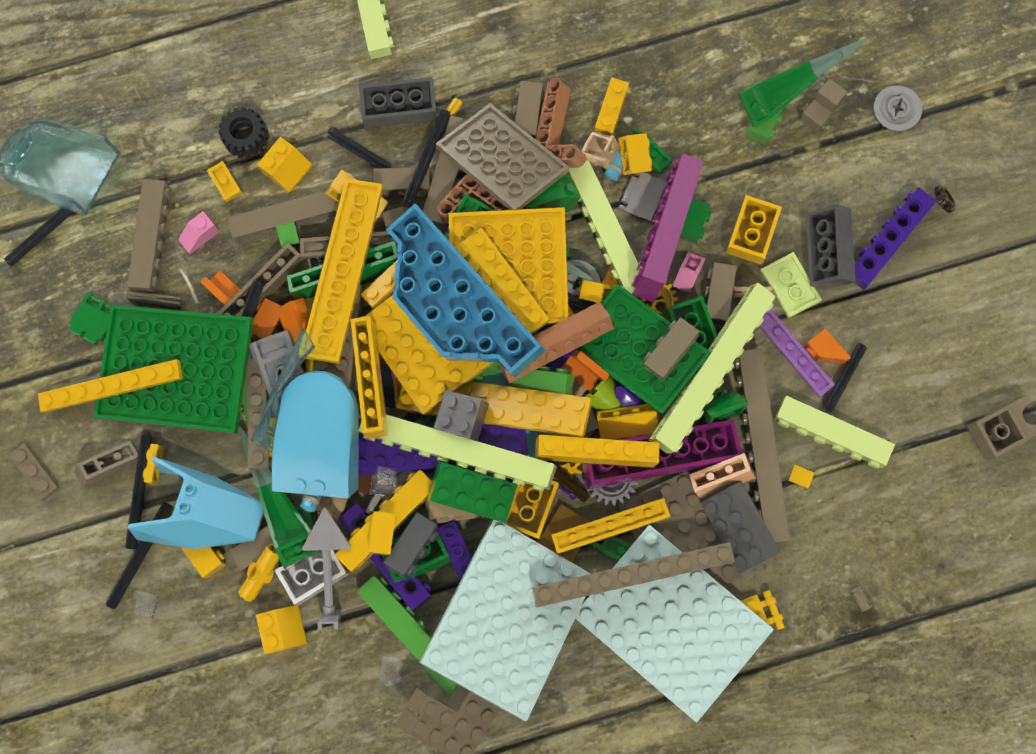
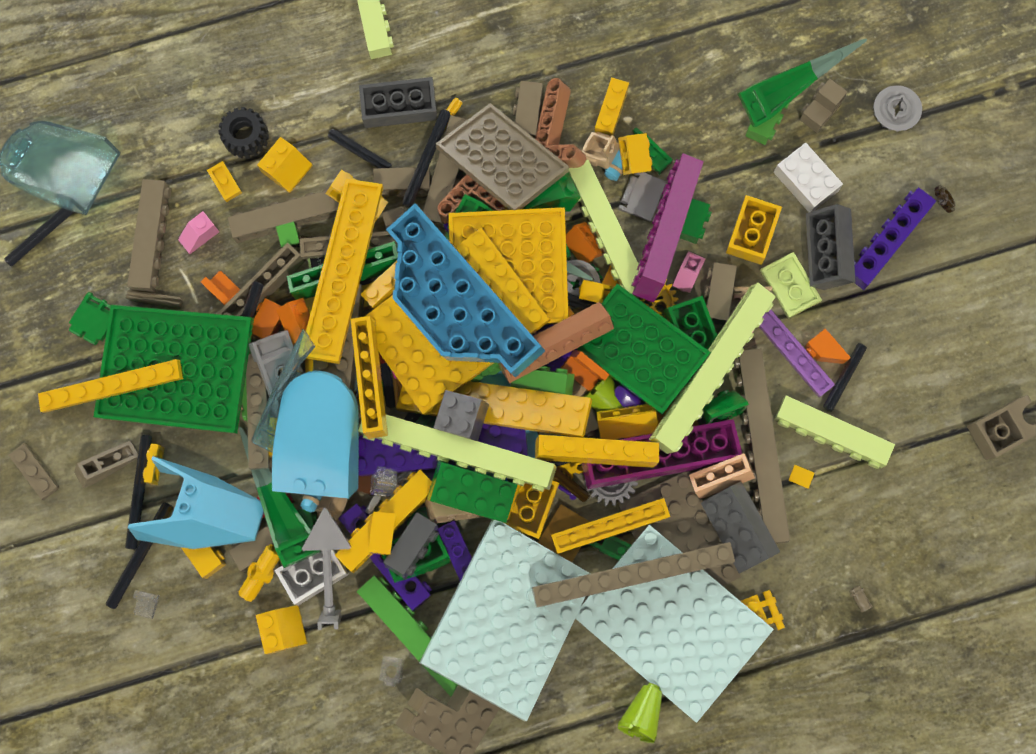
dark tan brick [643,317,700,382] -> none
none -> orange panel [566,222,605,264]
none -> lime cone [617,683,662,743]
none -> white brick [774,143,843,212]

